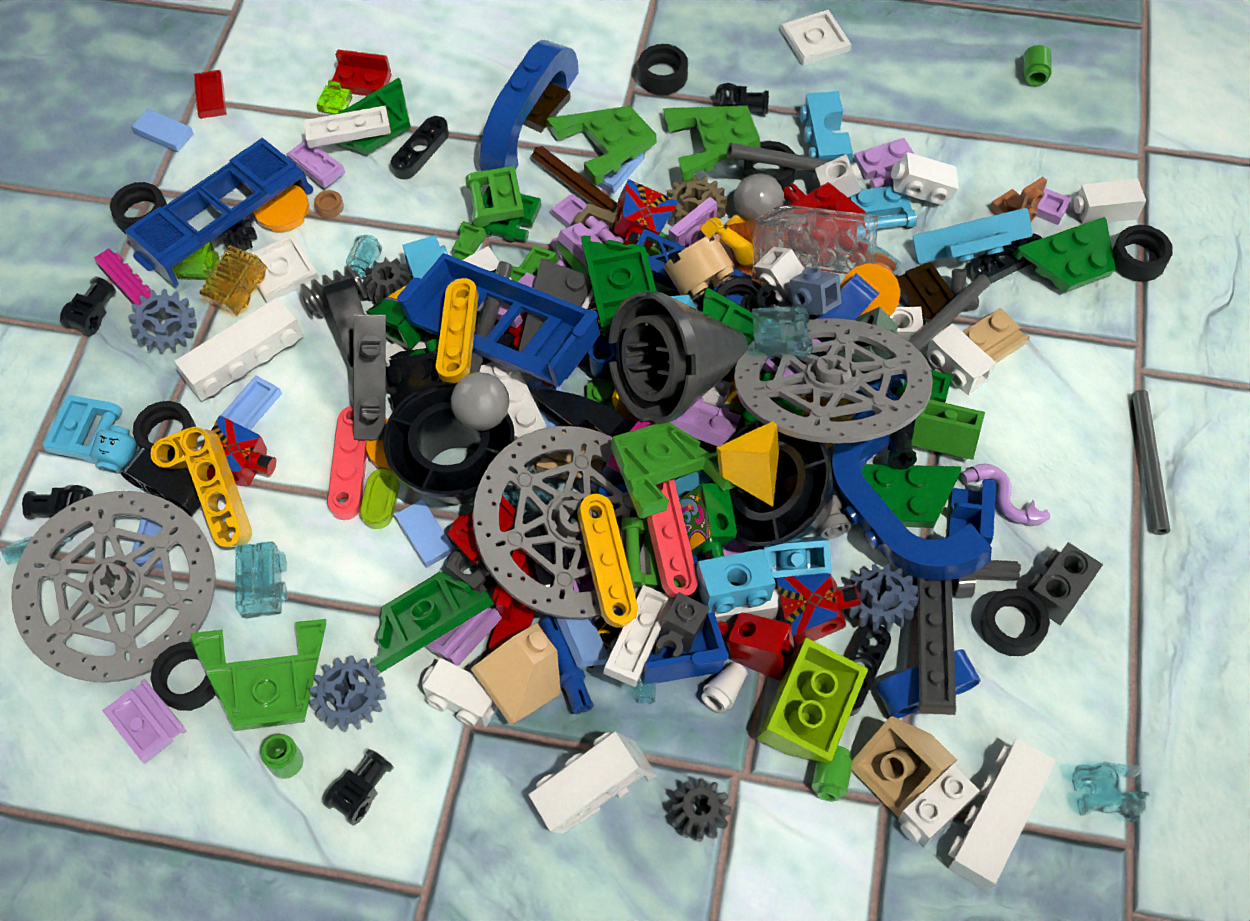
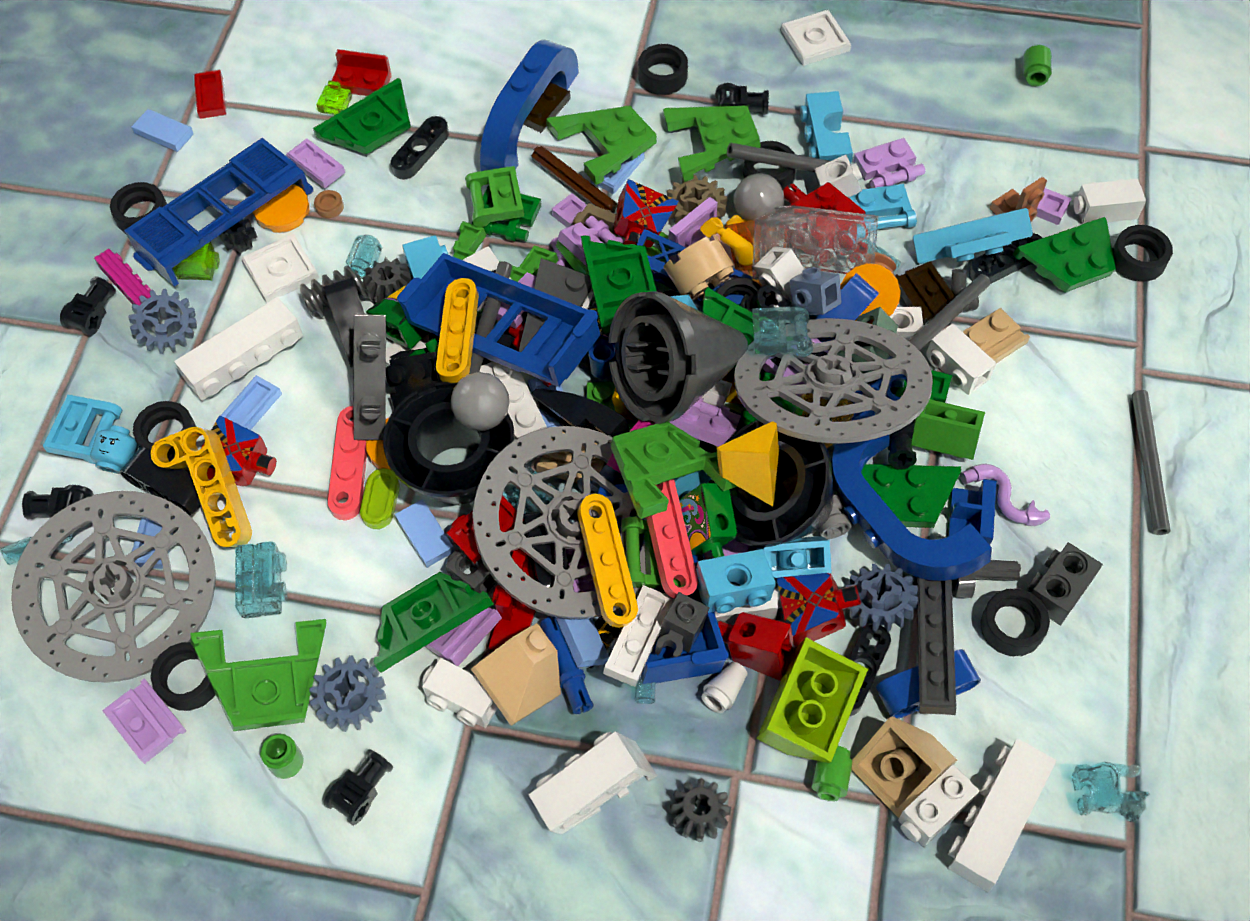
clear yellow brick [199,245,268,316] -> none
white plate [303,106,391,148] -> none
white brick [891,152,959,206] -> none

